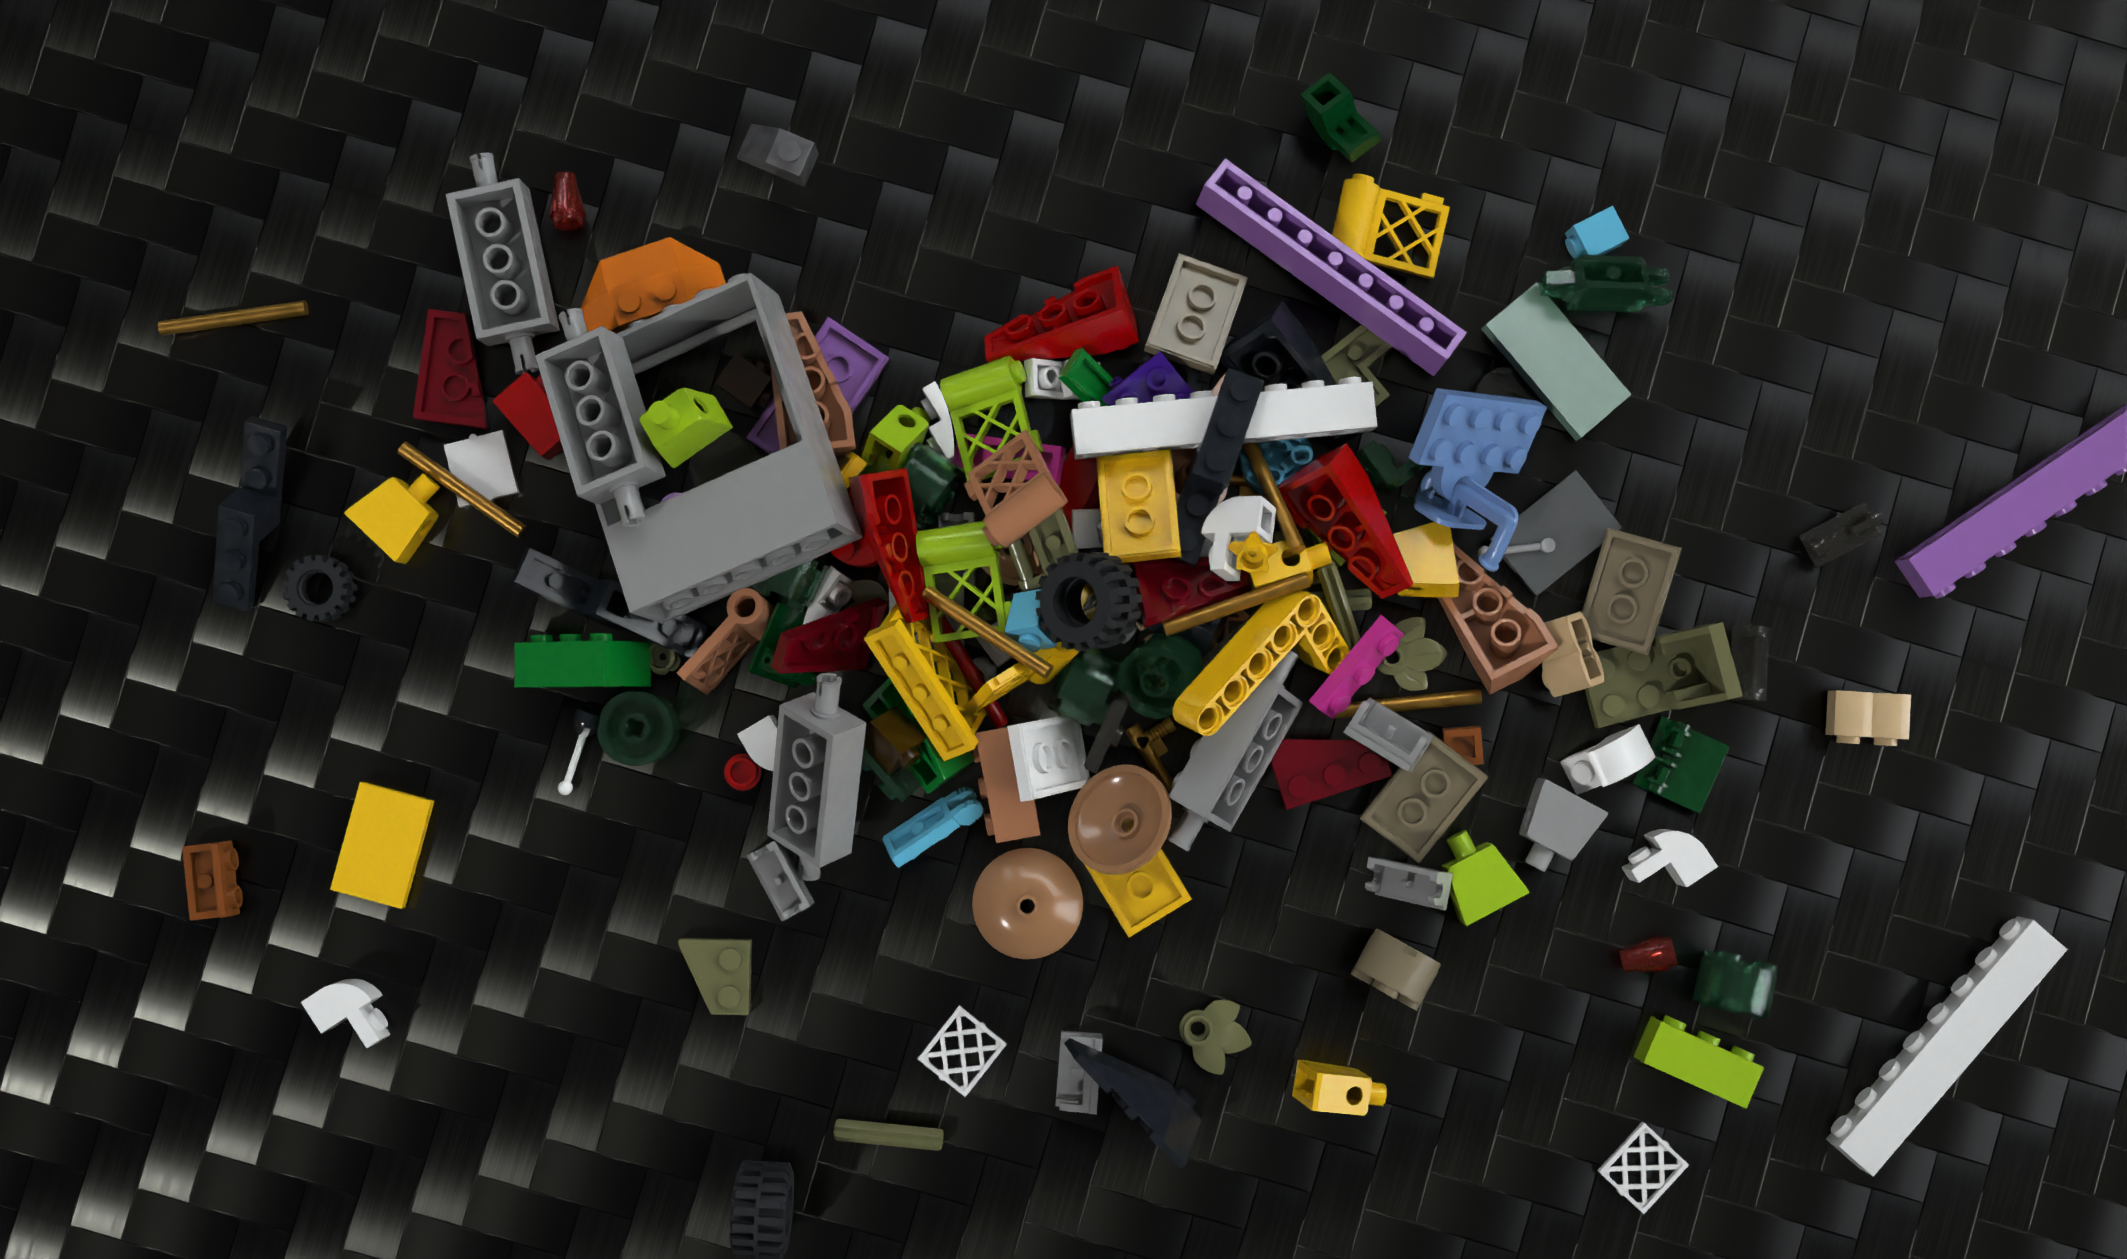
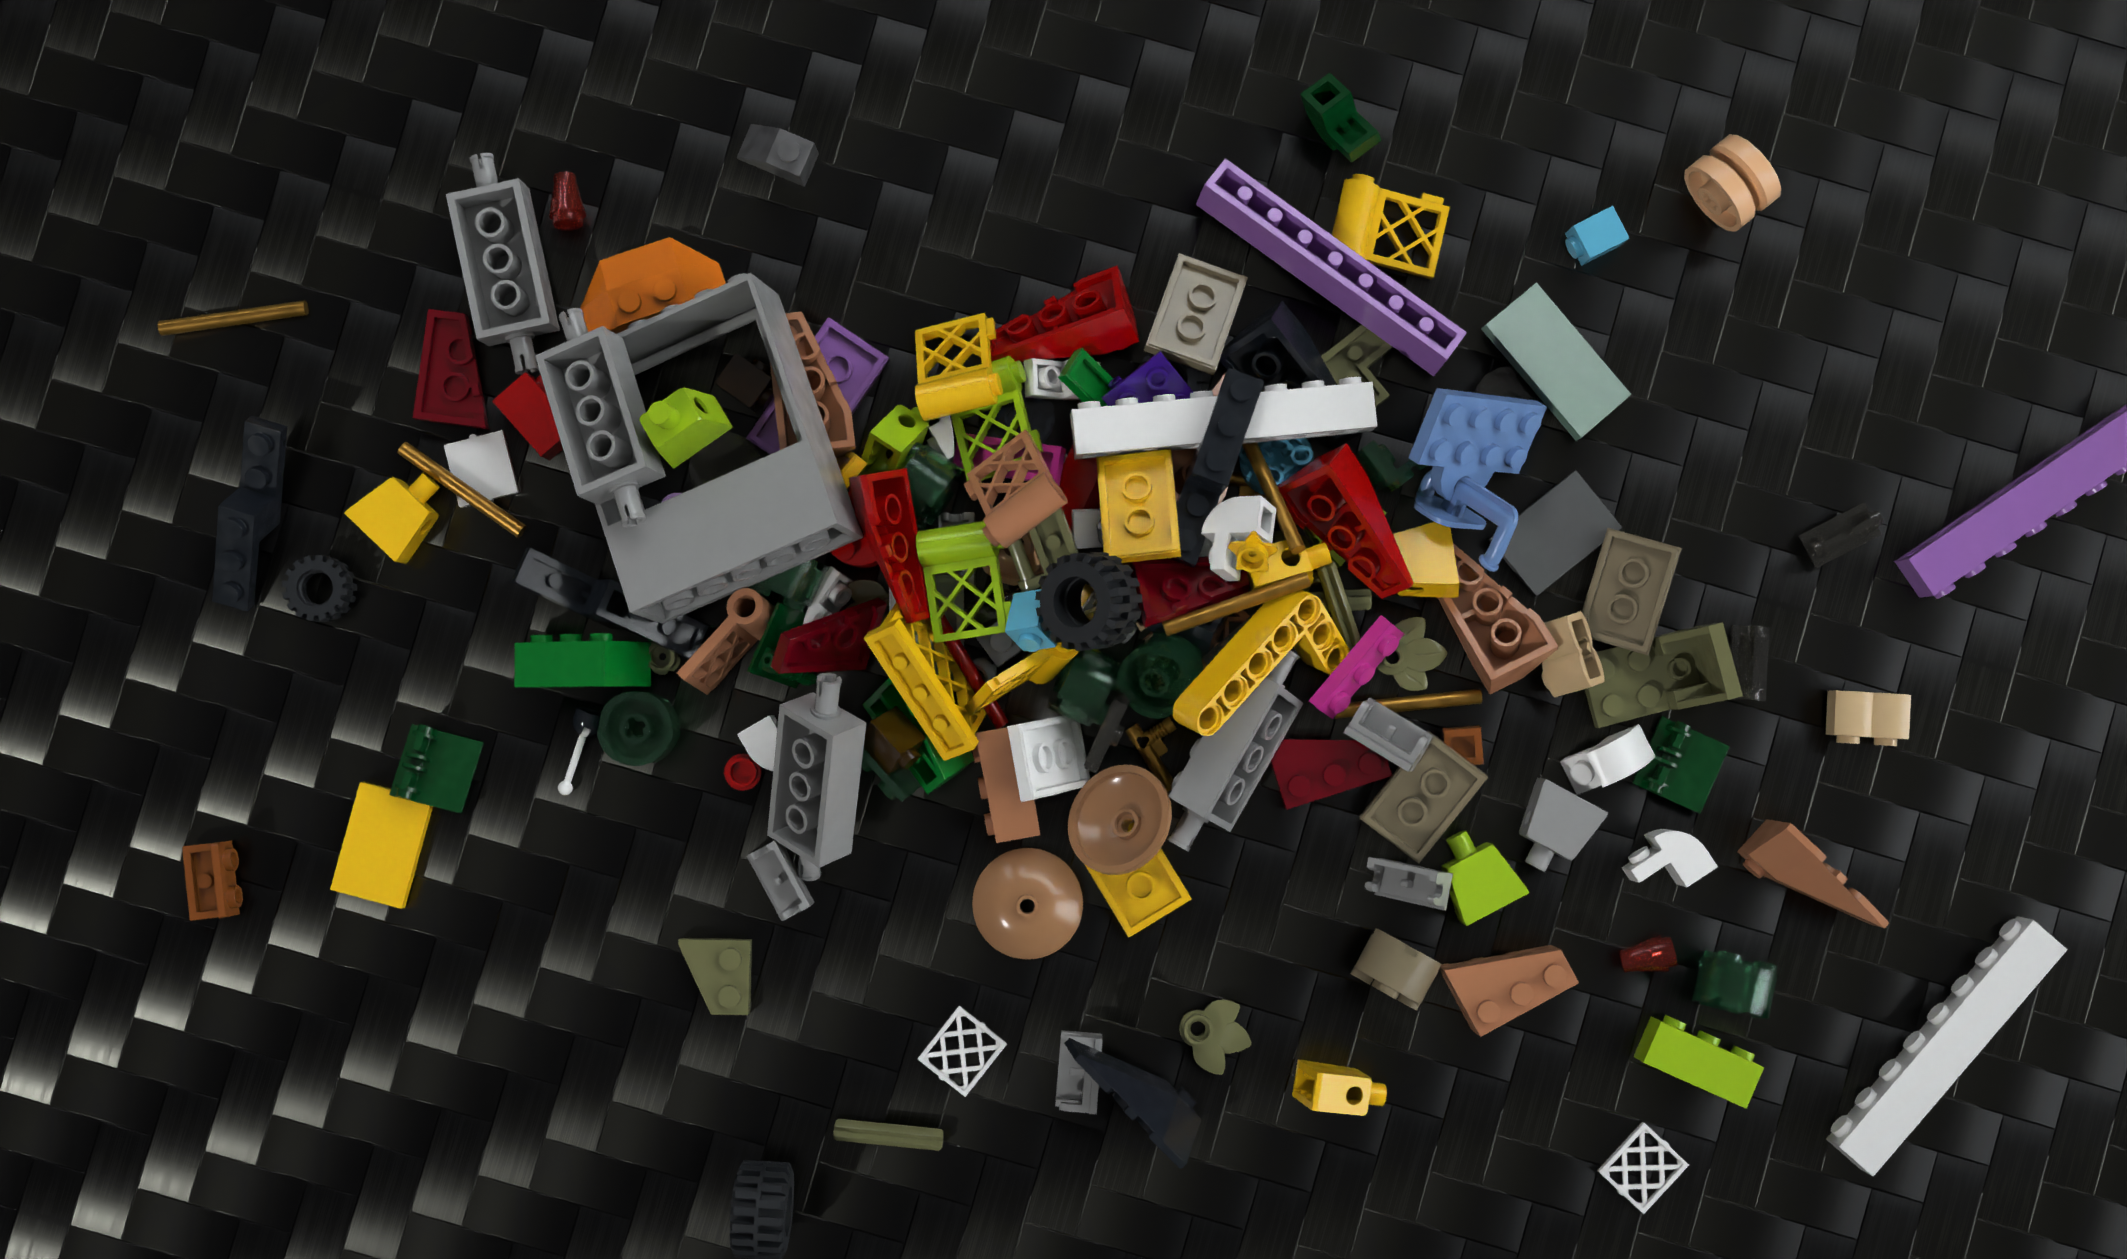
white brick [301,979,391,1048] -> none
medium azure hinge [882,786,984,868] -> none
pearl gold bar [921,585,1054,679] -> none
light grey hinge [1478,538,1555,556] -> none
clear green hinge [1539,255,1673,312] -> none
none -> dark green hinge [389,724,484,814]
none -> yellow piece [915,313,1003,421]
none -> nougat wedge [1439,945,1579,1037]
none -> light nougat wheel [1684,134,1781,232]
none -> nougat wedge [1737,819,1889,928]

